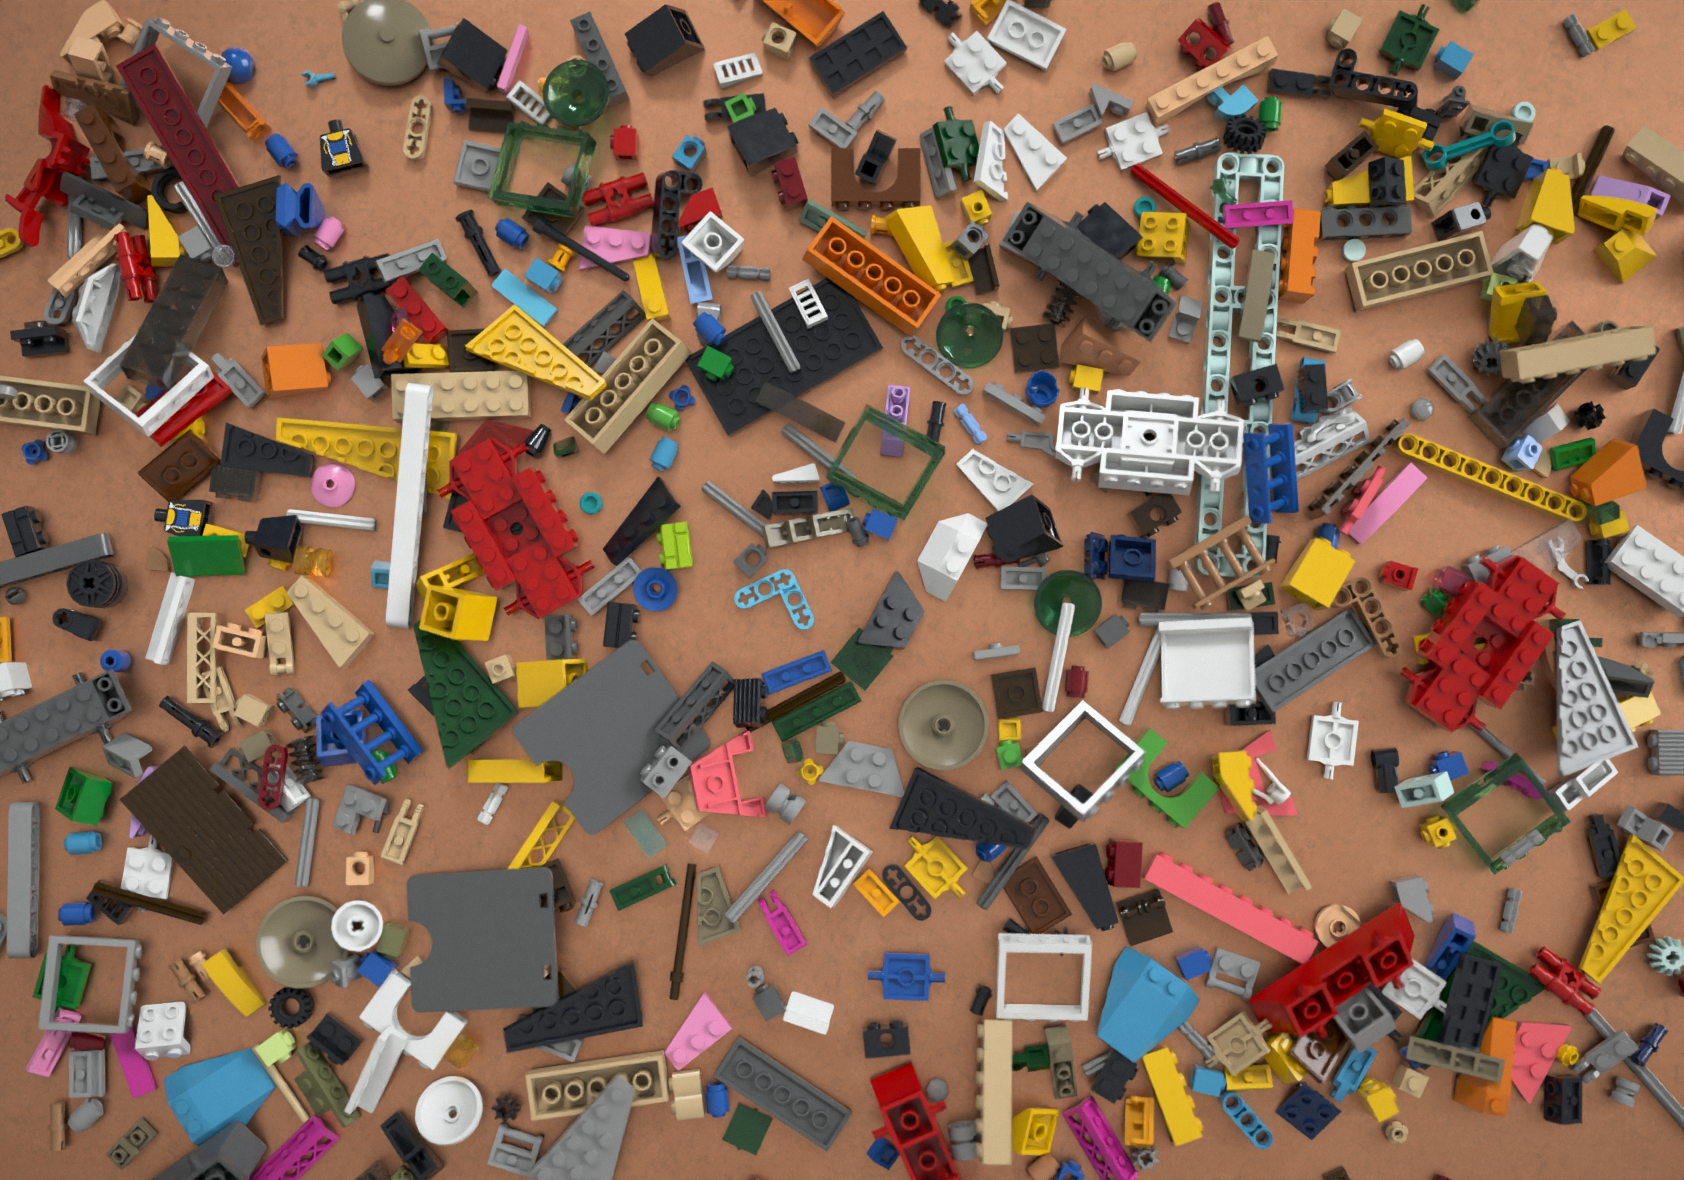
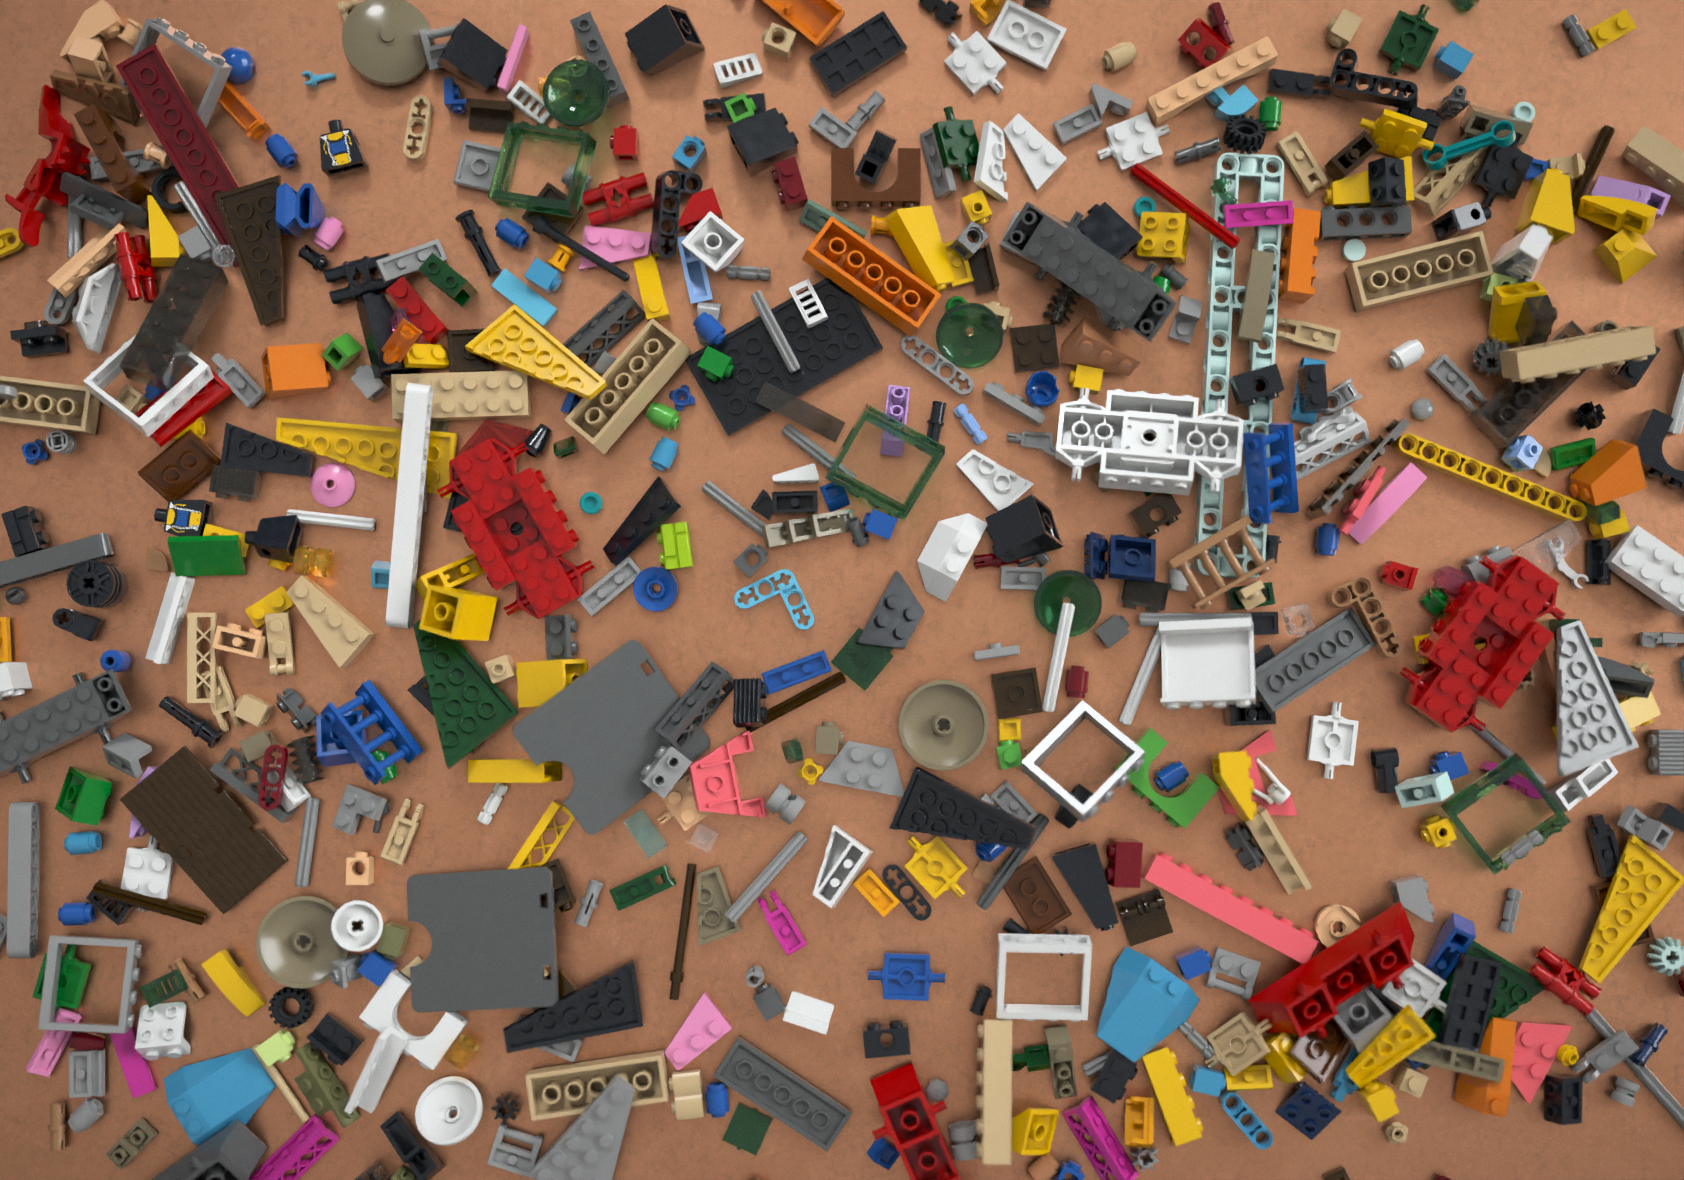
clear wheel [62,97,89,122] -> none
light nougat pin [188,951,210,981] -> none
black brick [603,602,640,648] -> none
dark green tile [772,681,862,742] -> none
yellow slope [1278,537,1356,610] -> none
white slope [1520,403,1570,444] -> none
none -> clear green slope [140,968,189,1008]
none -> tan plate [1276,131,1329,196]
none -> yellow wing [1345,1004,1436,1089]

